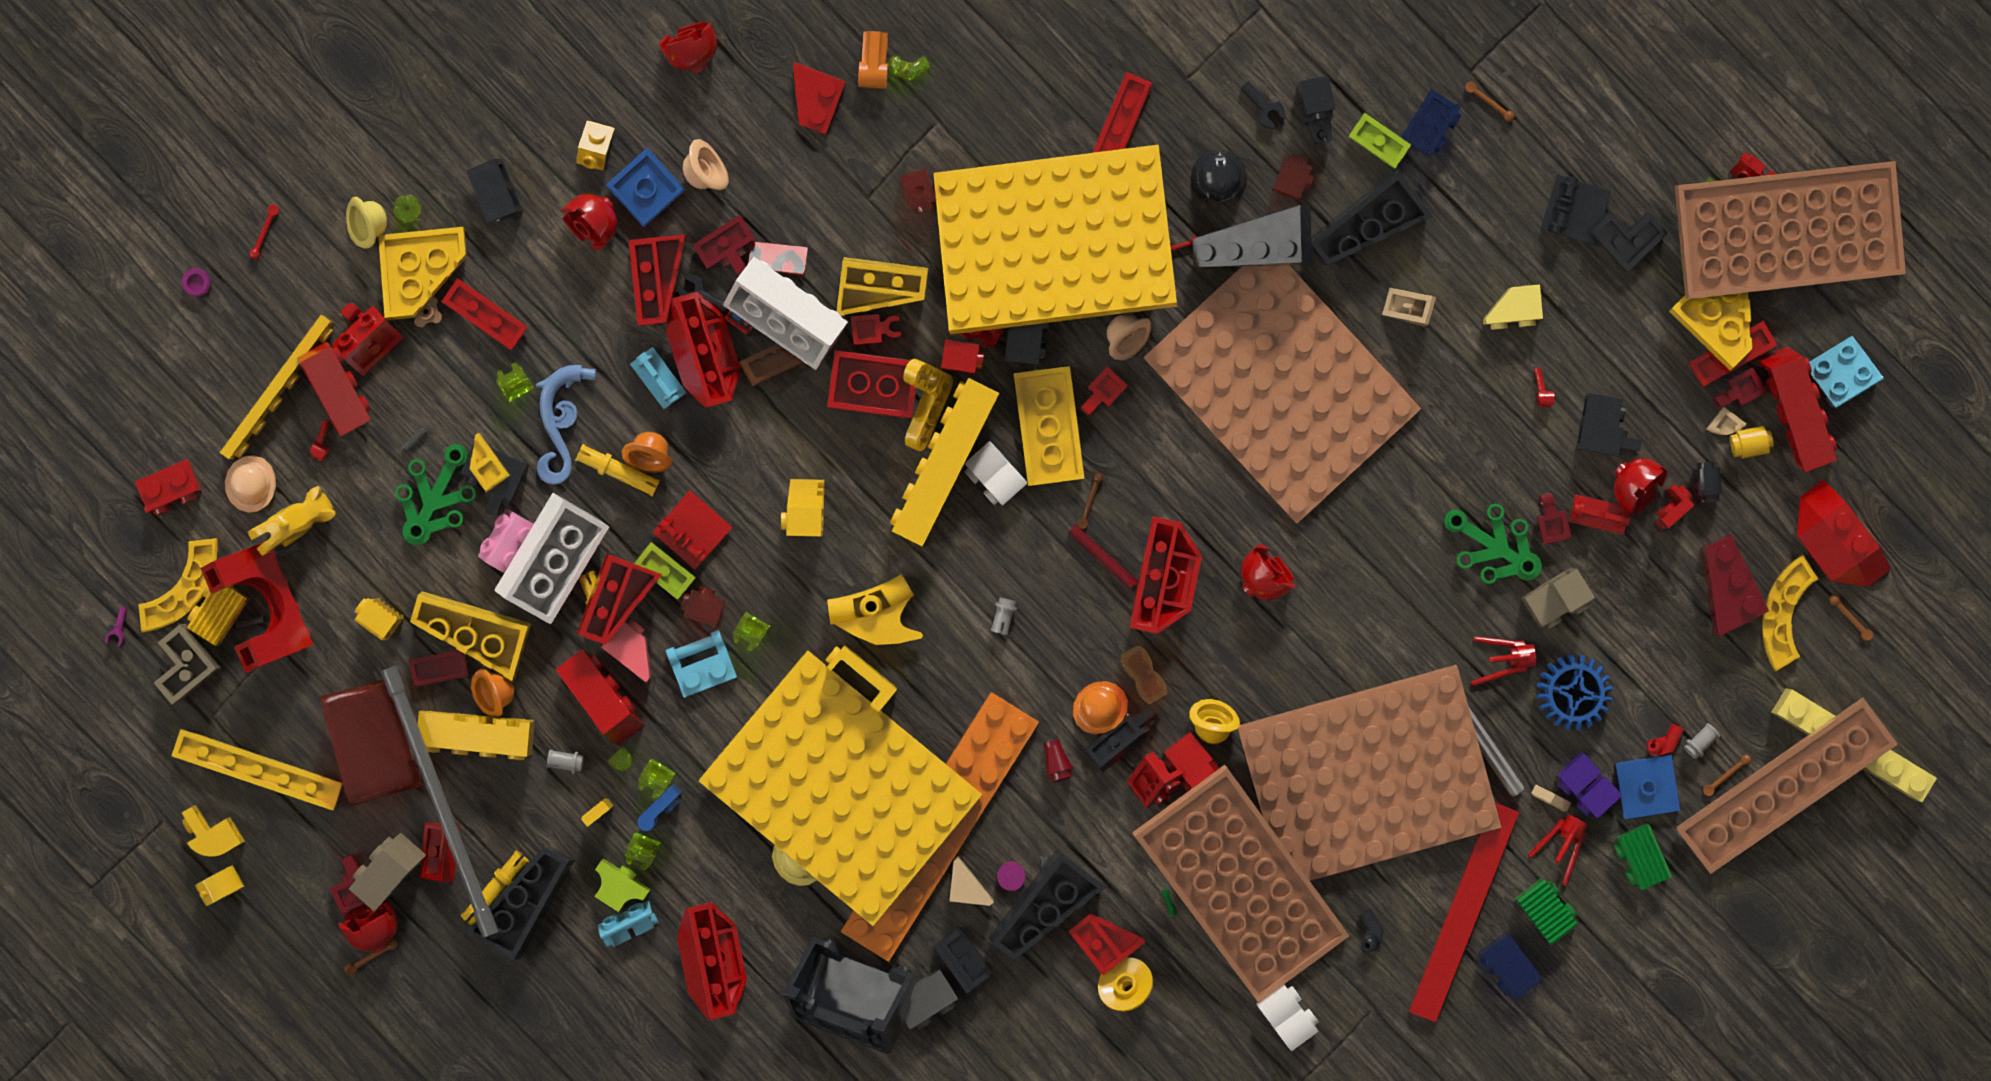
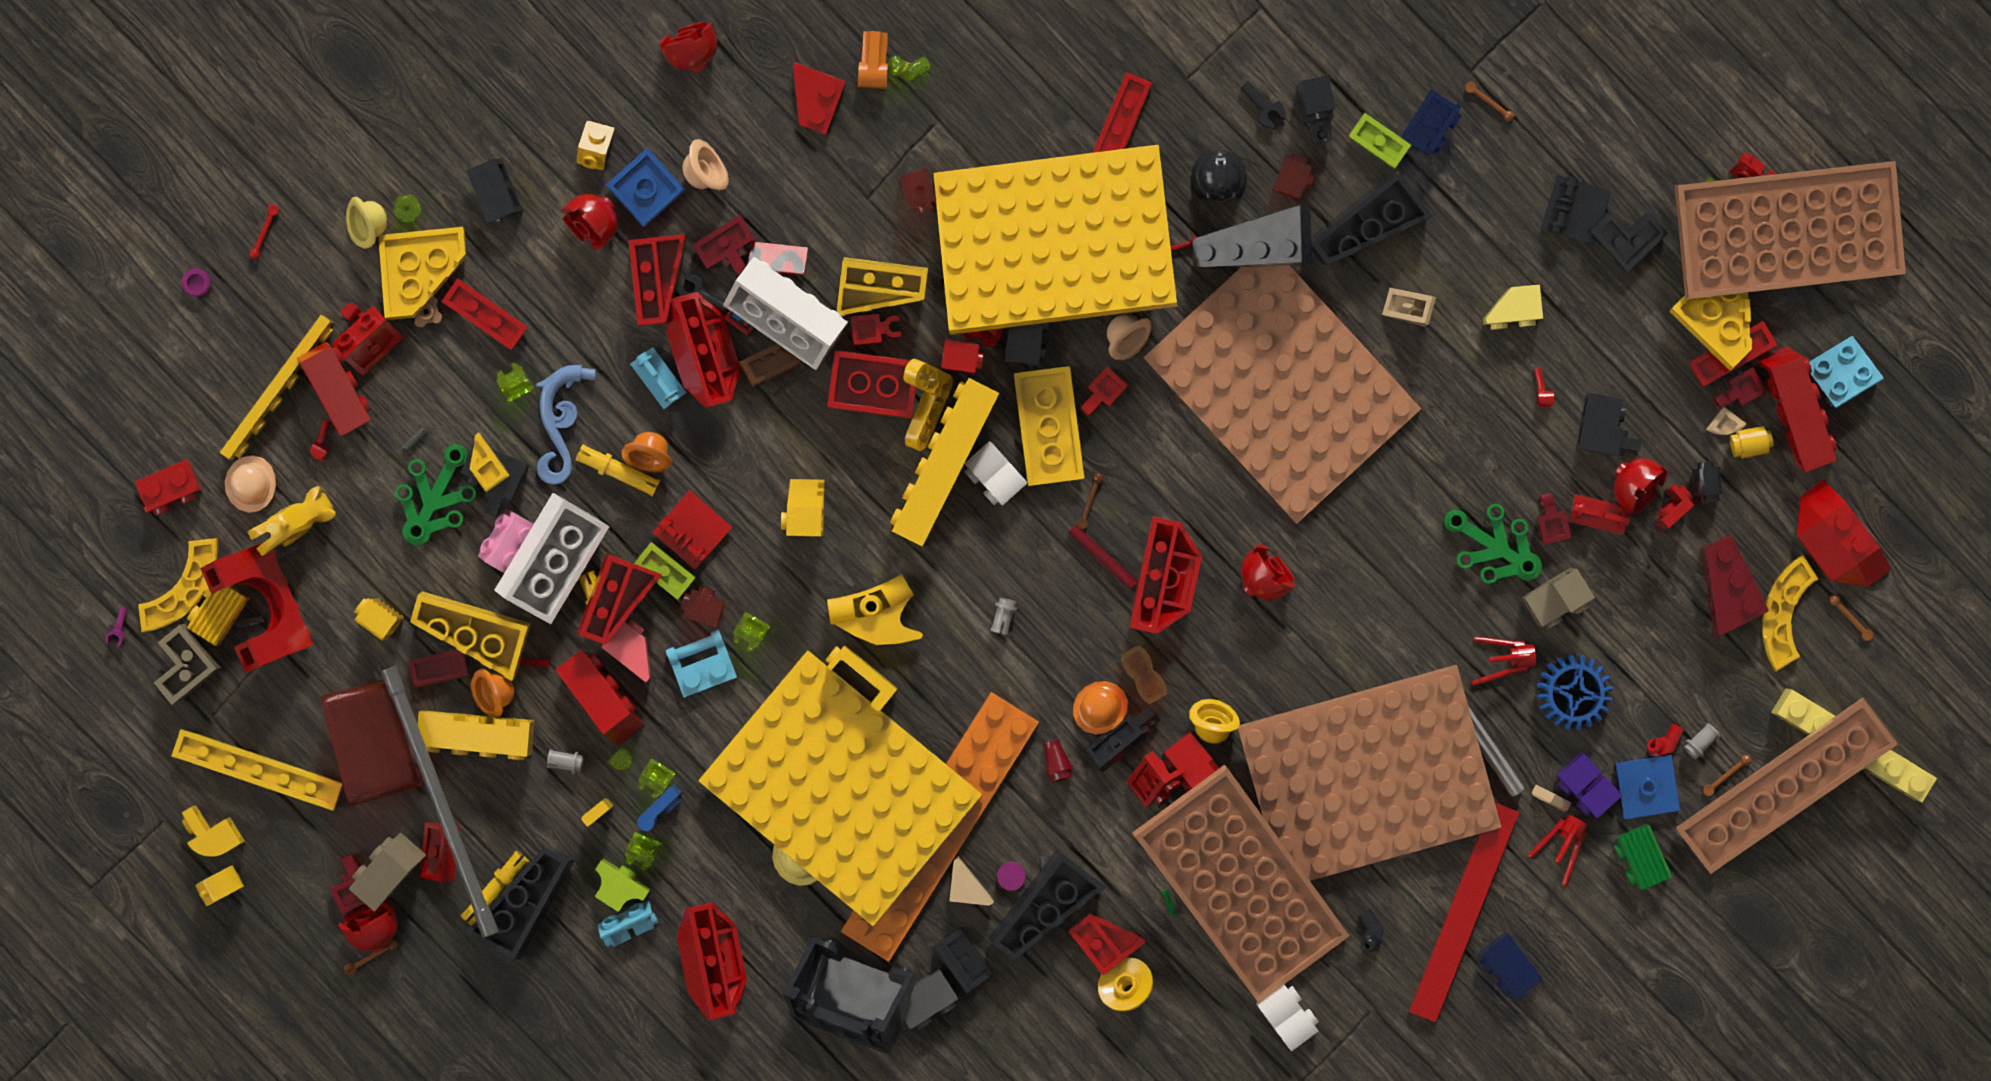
green brick [1514,878,1578,945] -> none
none -> red leg [520,658,549,668]

